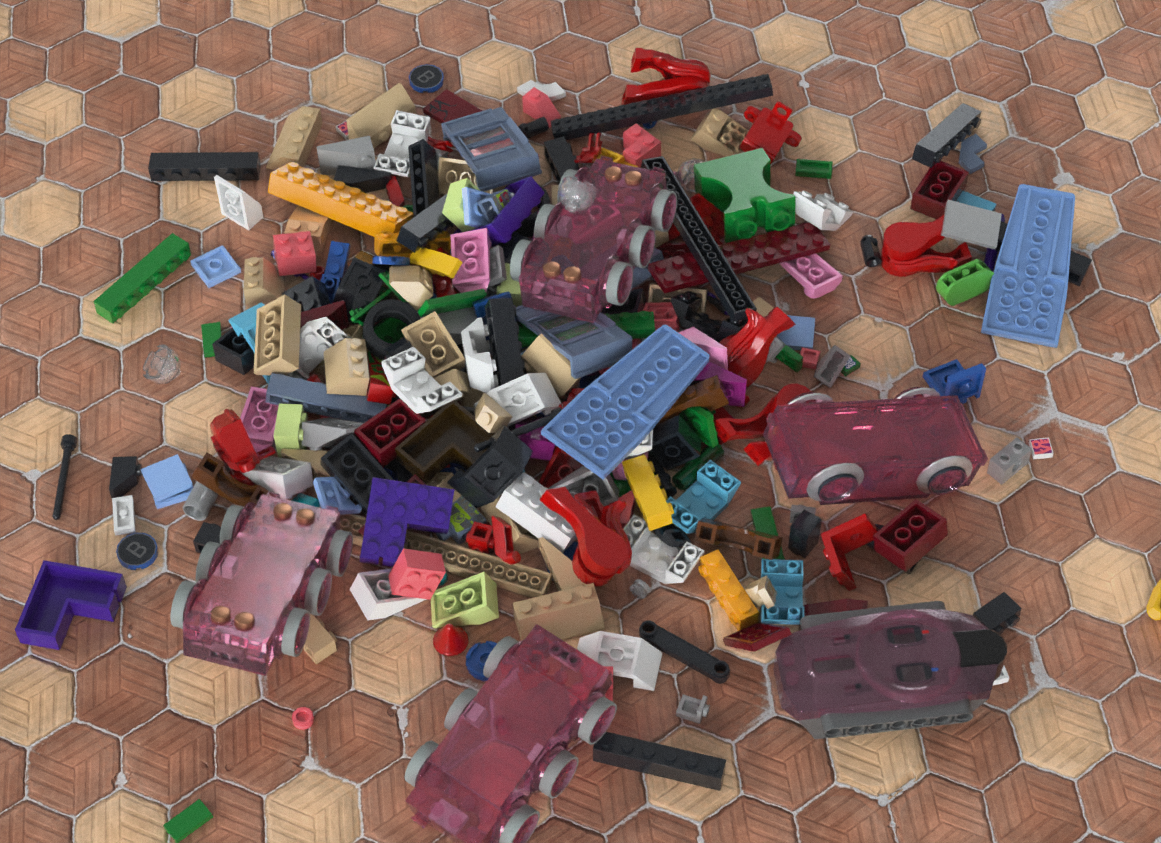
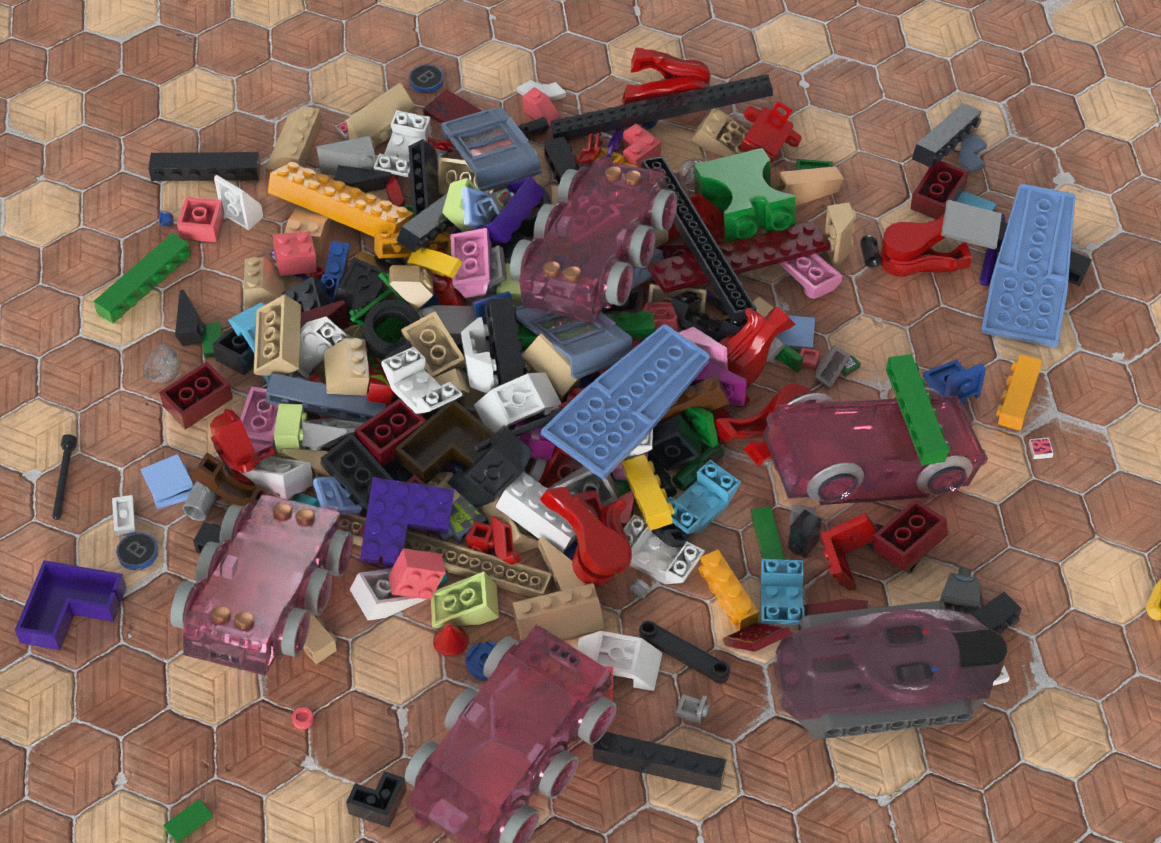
black slope [109,456,142,498] -> none
light blue tile [190,245,241,288] -> none
blue tile [372,256,410,265] -> none
green tile [418,289,487,317] -> none
tan slope [474,393,513,433] -> none
clear cylinder [558,176,597,213] -> none
reddish brown arch [694,518,783,560] -> none
tan plate [745,575,777,609] -> none
white slope [794,190,853,231] -> none
bright green brick [936,259,994,306] -> none
light grey brick [987,437,1032,485] -> none
none -> blue hinge [159,211,173,226]
none -> dark red brick [159,362,233,430]
none -> black slope [175,289,207,346]
none -> coral brick [177,197,224,242]
none -> black brick [346,771,406,827]
none -> white beam [529,459,547,482]
none -> dark purple axle [606,128,624,158]
none -> light nougat slope [773,166,844,206]
none -> tan slope [824,202,856,270]
none -> green brick [886,354,950,466]
none -> dark grey torso [940,567,981,616]
none -> light orange brick [996,354,1043,431]

